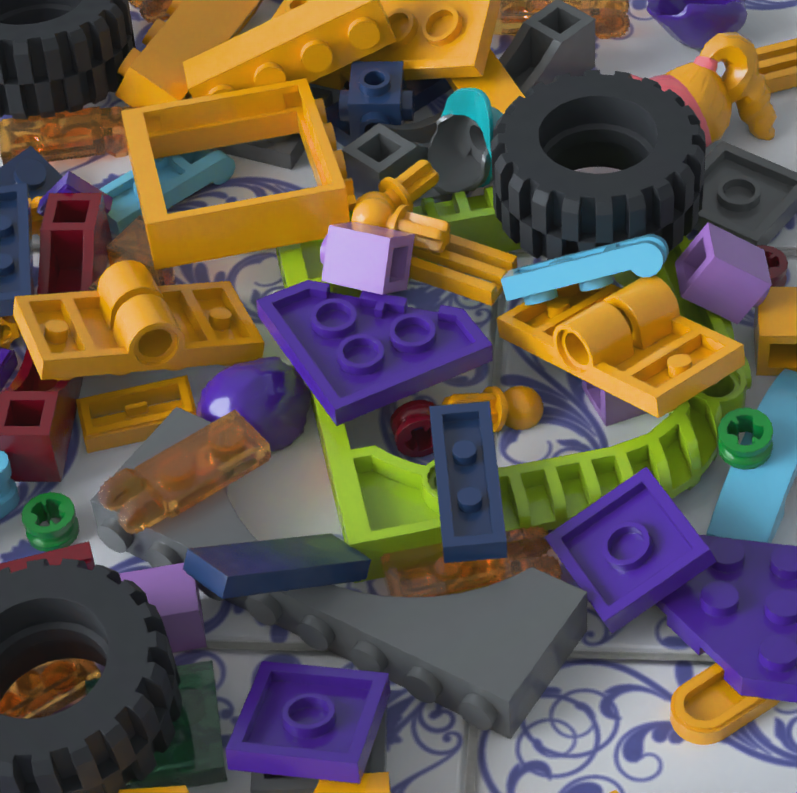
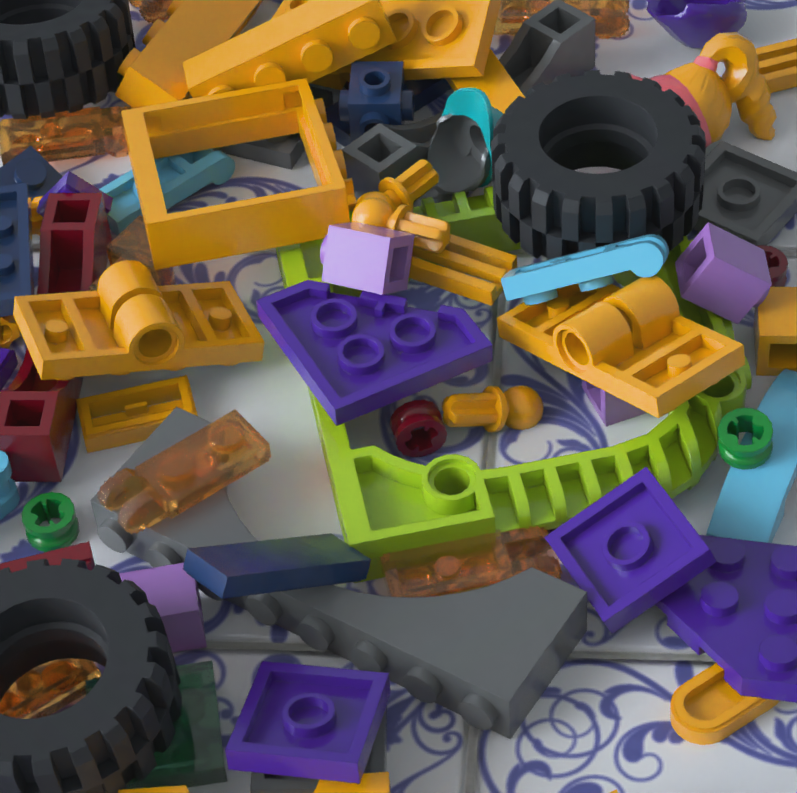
dark purple hair [196,356,311,458] -> none
dark blue plate [429,401,507,563] -> none

